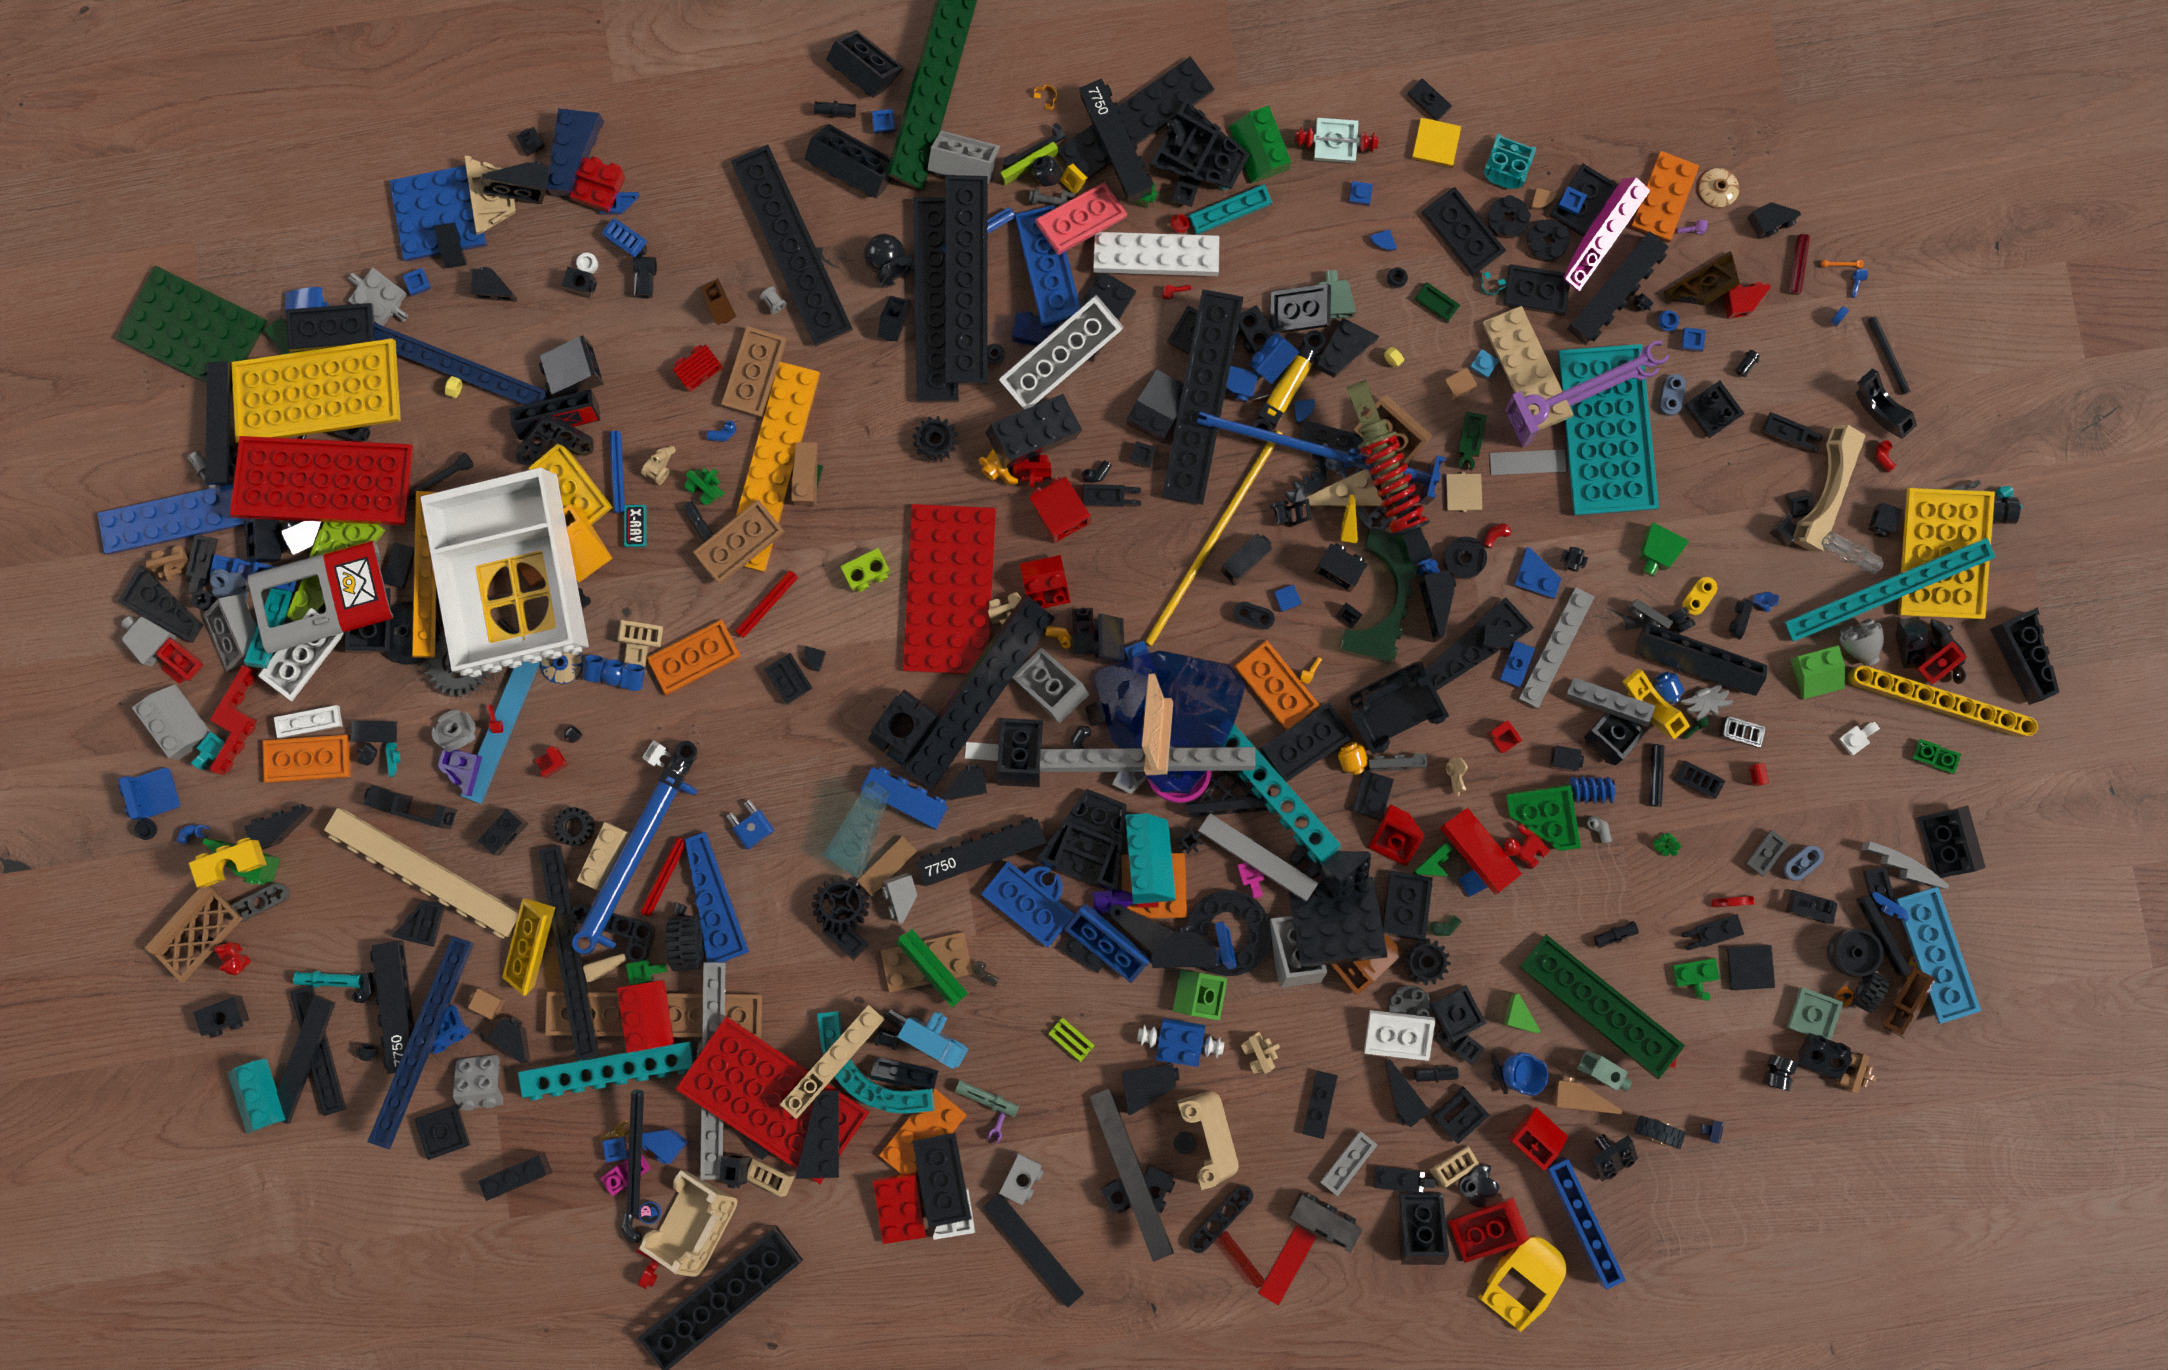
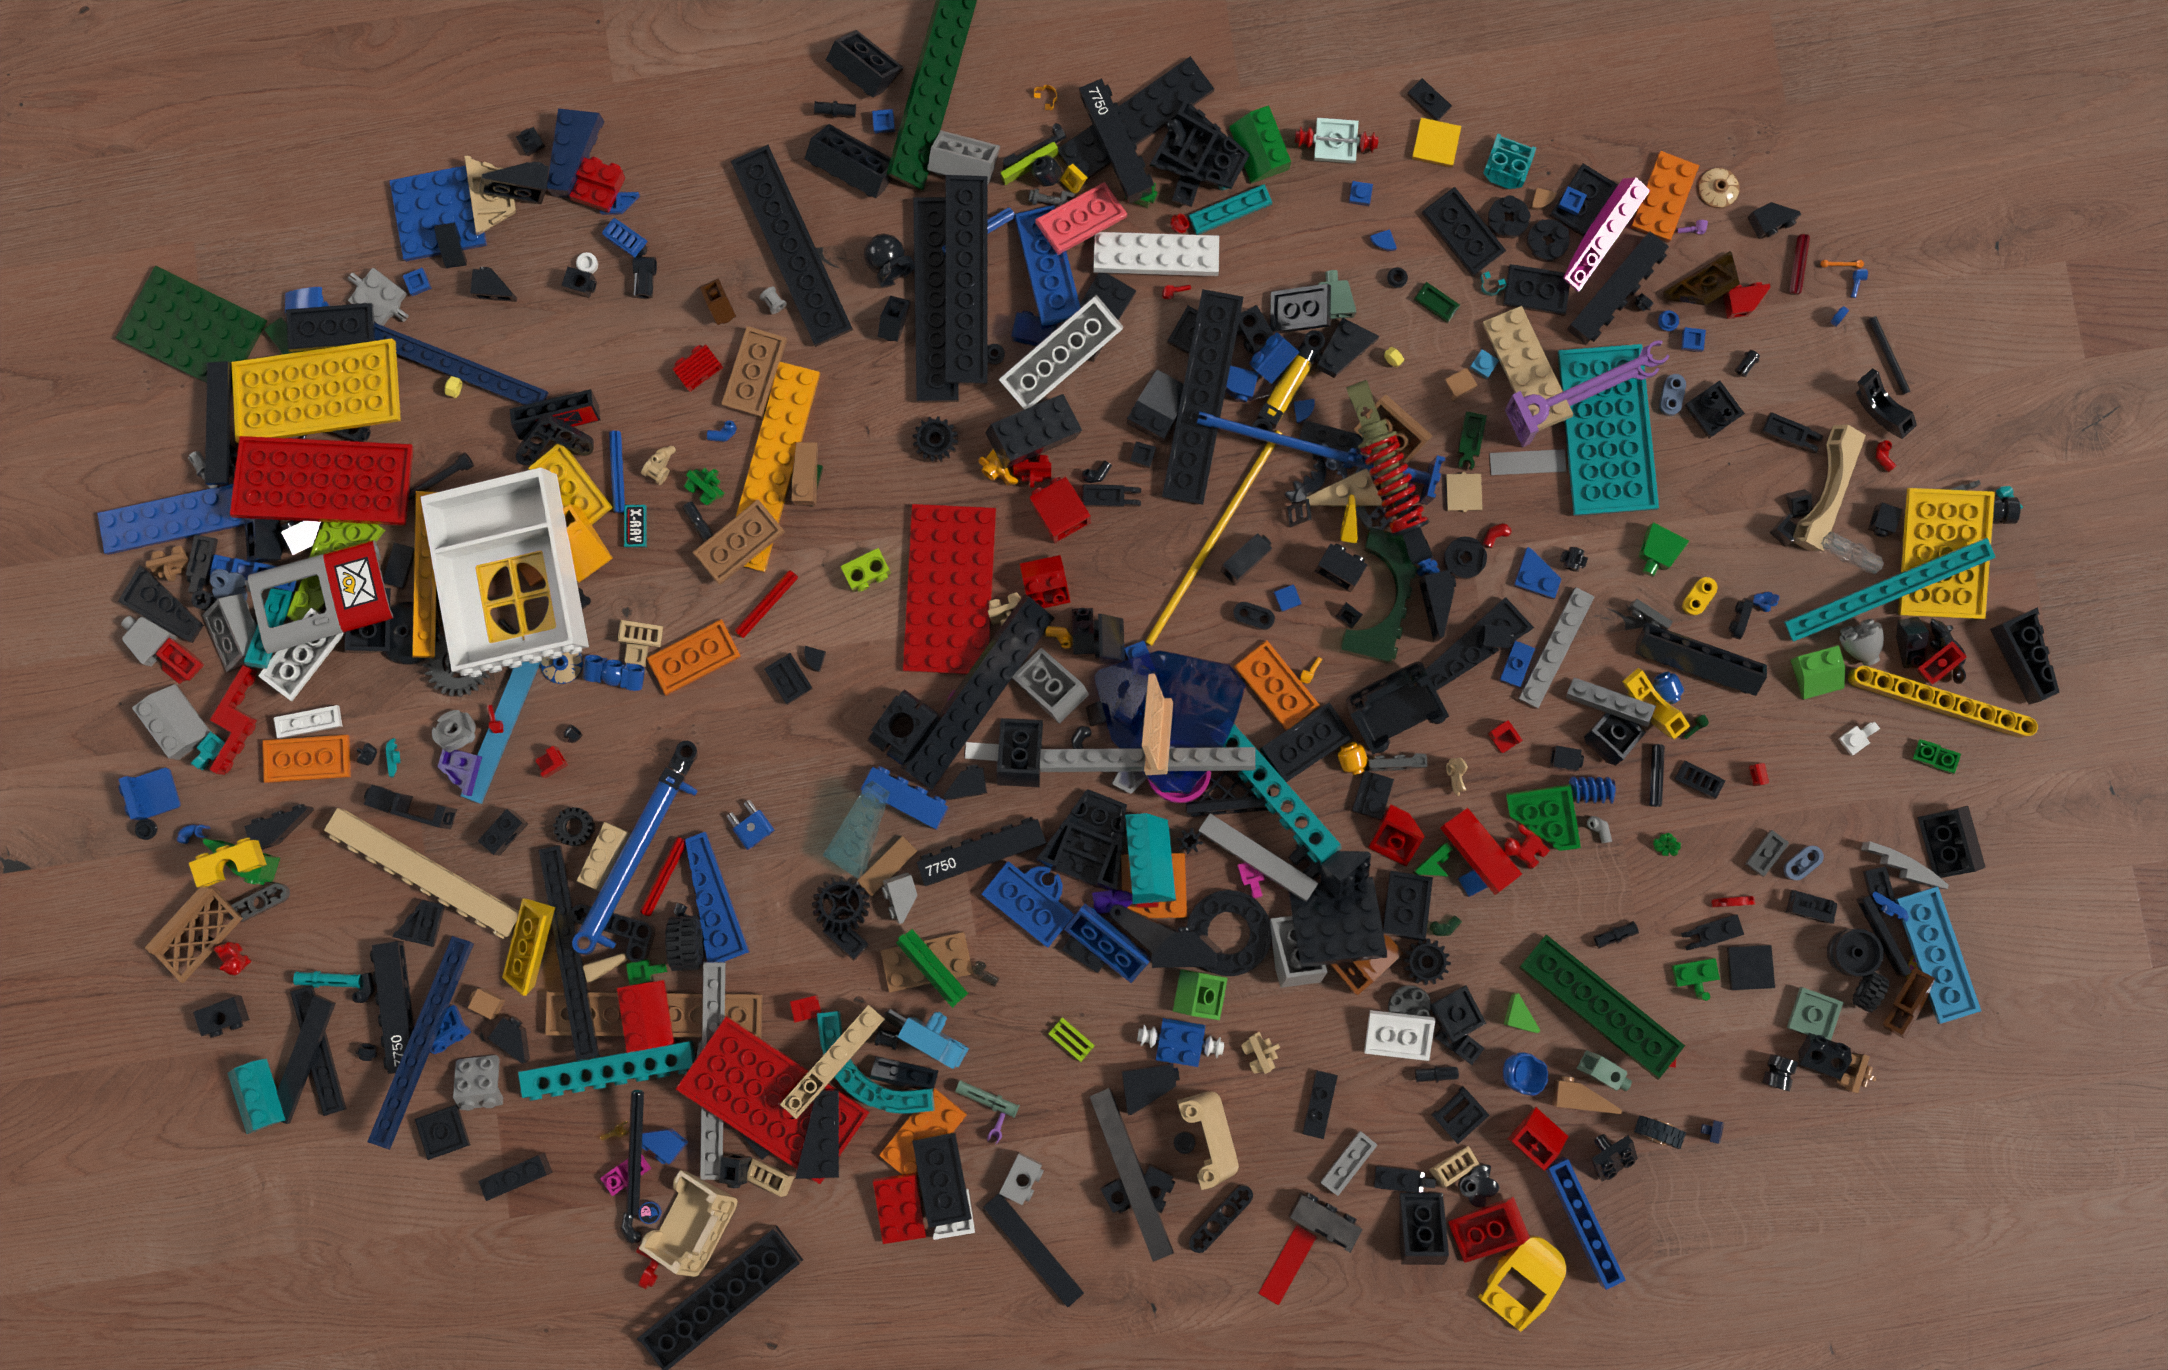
black slope [351,721,397,743] -> none
slope [539,335,604,398] -> none
blue plate [602,1136,628,1163] -> none
white tile [642,740,671,767] -> none
blue tile [1215,922,1237,970] -> none
clear red axle [1218,1231,1265,1288] -> none
black bush [1269,501,1292,526] -> none
black slope [1384,1058,1431,1128] -> none
black piece [1491,1053,1508,1094] -> none
black wheel [1667,606,1696,634] -> none
light grey piece [1680,683,1733,720] -> none
slope [1719,716,1766,748] -> none
orange sticker [1834,985,1854,1008] -> none
none -> red panel [790,995,822,1023]

